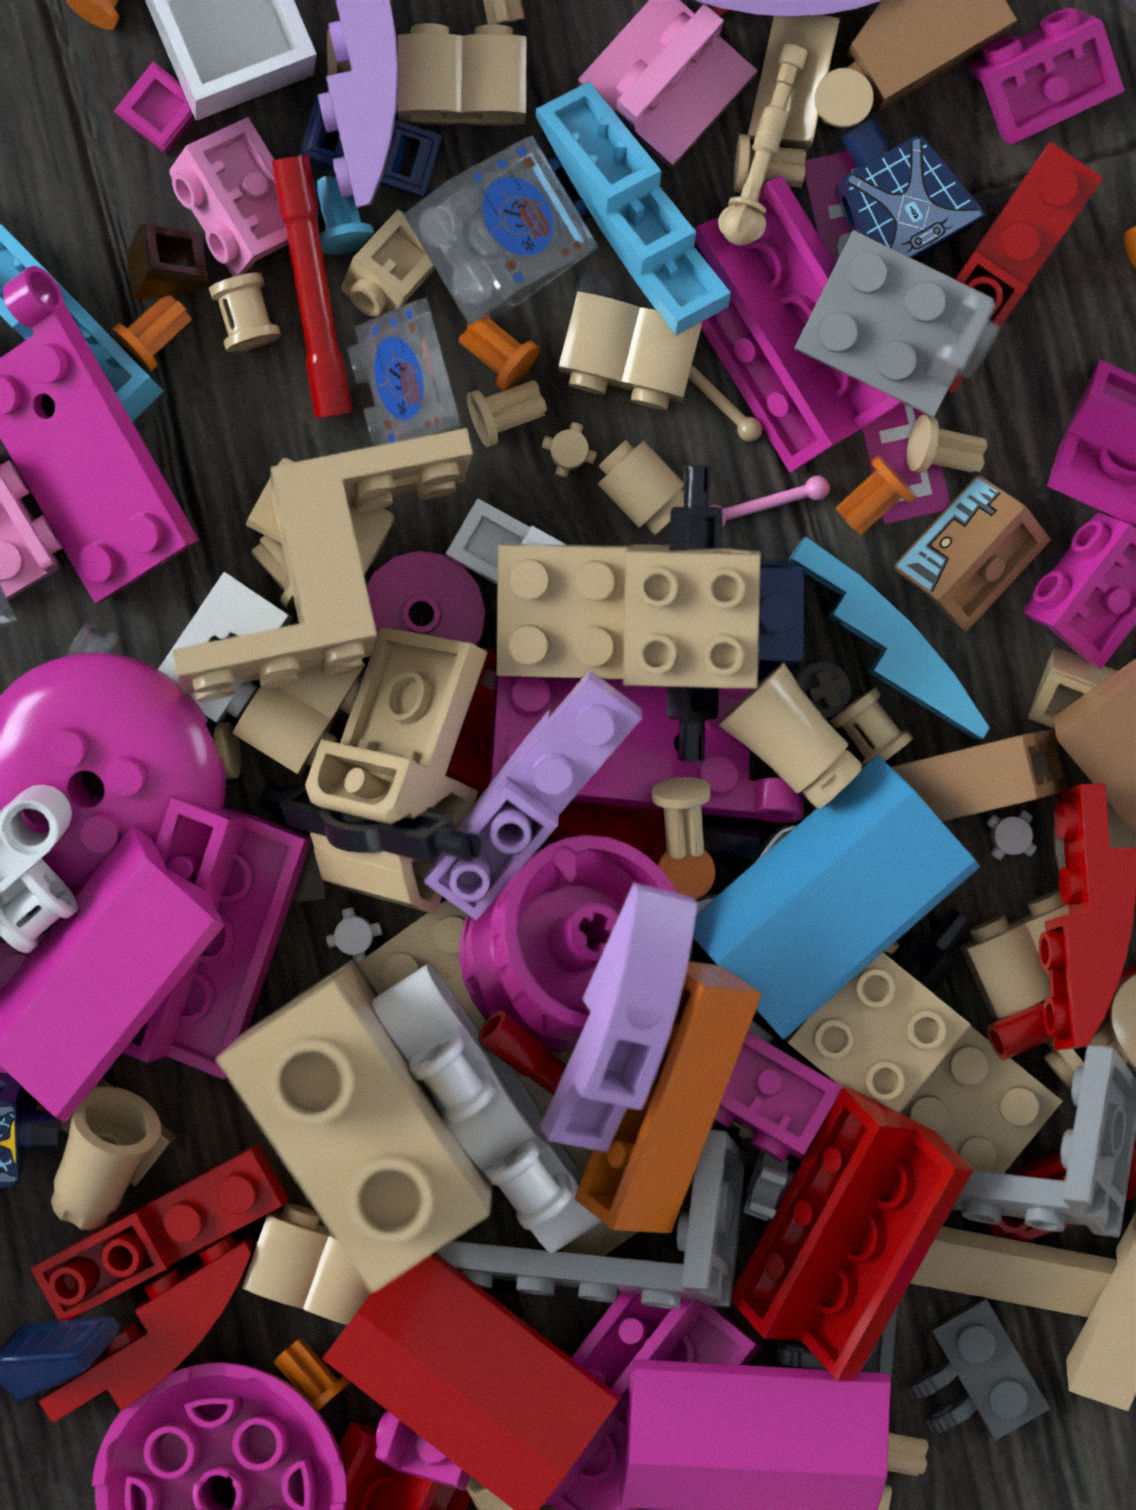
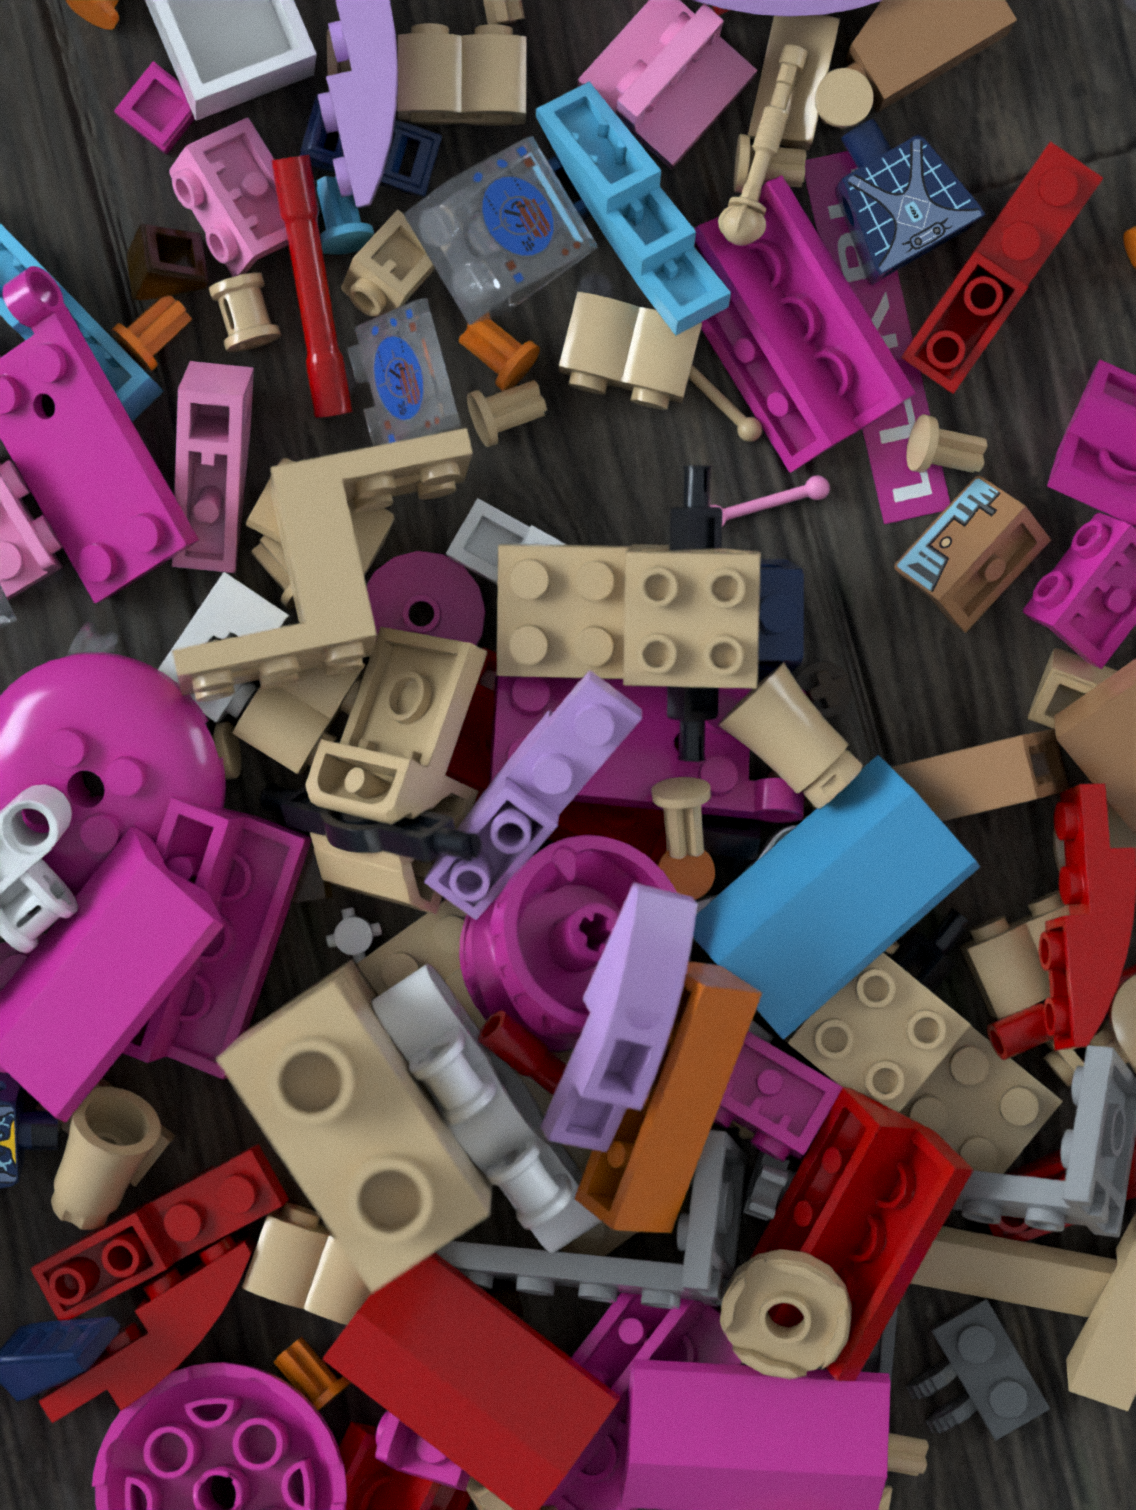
tan piece [542,422,597,478] -> none
tan brick [598,440,684,535] -> none
medium azure slope [788,537,990,739] -> none
light grey bracket [794,230,1000,418] -> none
tan bush [829,687,913,767] -> none
orange piece [835,455,917,535] -> none
dark pink bracket [967,8,1125,145] -> none
white piece [987,810,1037,860] -> none
none -> bright pink slope [172,361,254,573]
none -> tan tile [720,1249,852,1379]

